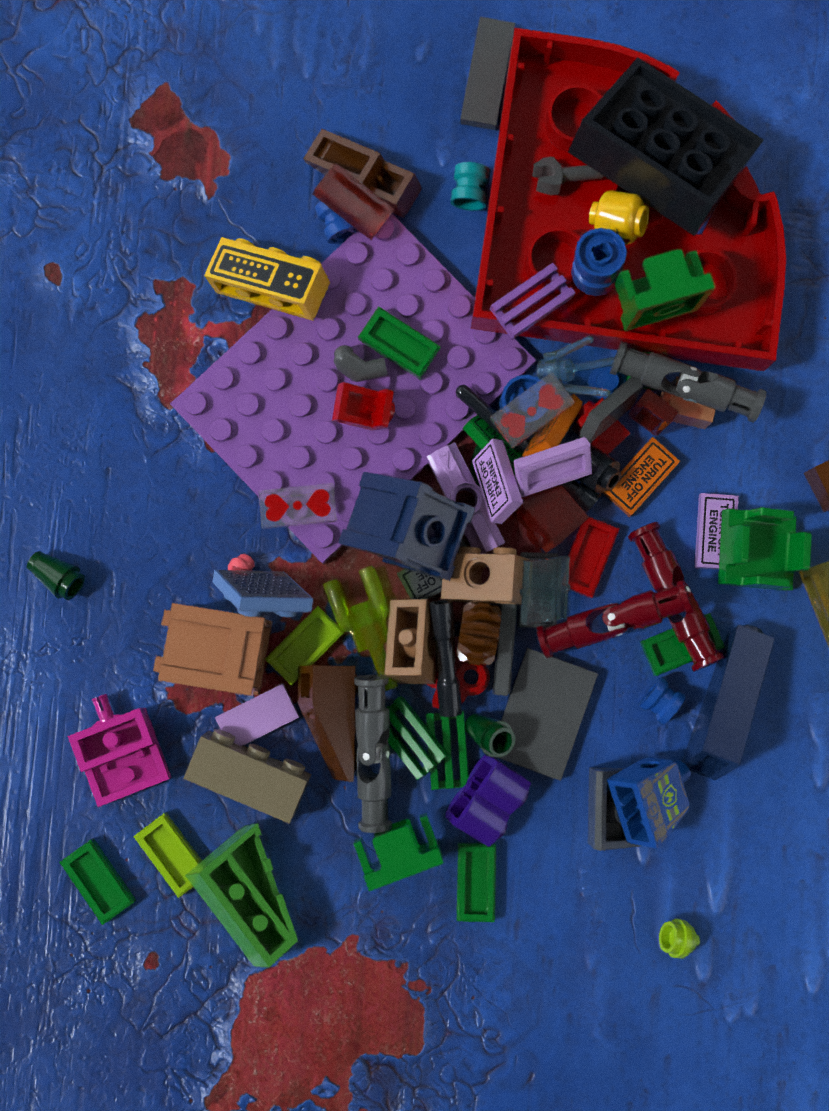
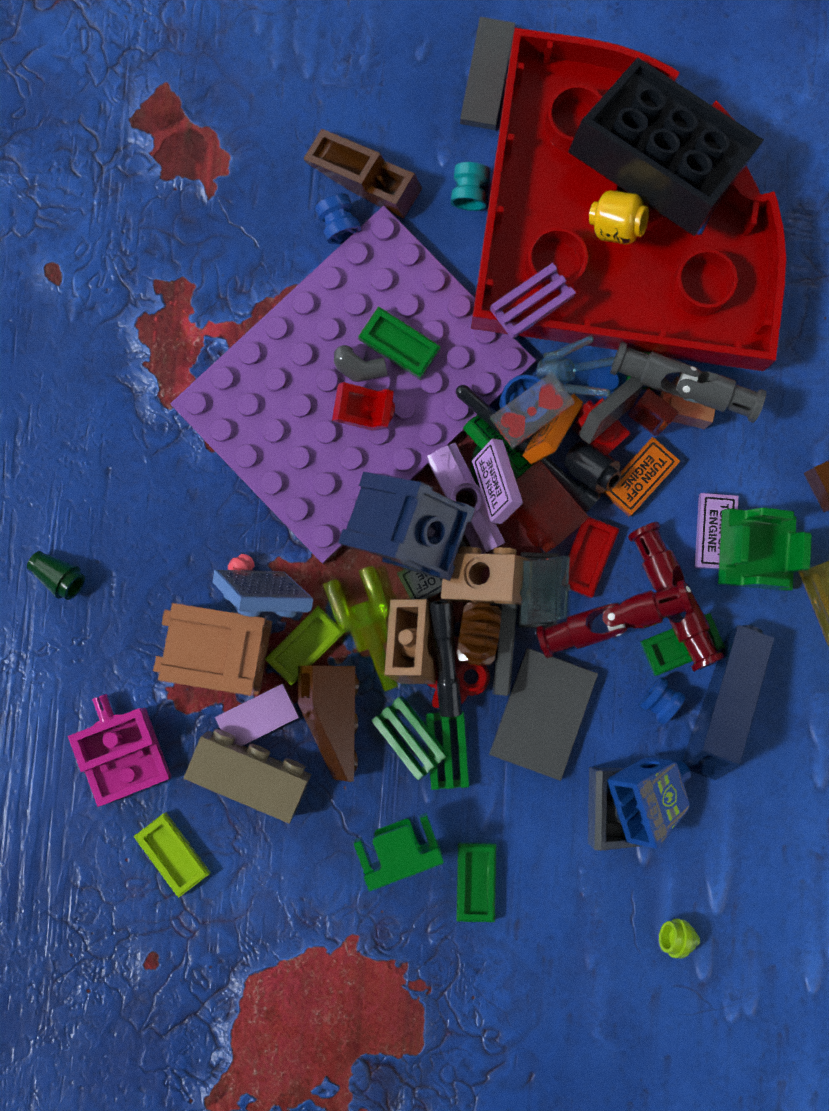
green tile [59,838,136,925] -> none
bright green wedge [185,823,298,968] -> none
yellow brick [204,237,330,321] -> none
clear tile [258,483,338,529] -> none
clear red tile [312,163,395,240] -> none
dark grey piece [354,675,393,833] -> none
dark purple brick [445,755,531,847] -> none
dark green cone [465,714,515,757] -> none
lavender tile [514,437,592,497] -> none
dark grey bar [532,157,603,195] -> none
blue wheel [571,228,627,296] -> none
green panel [615,249,715,331] -> none

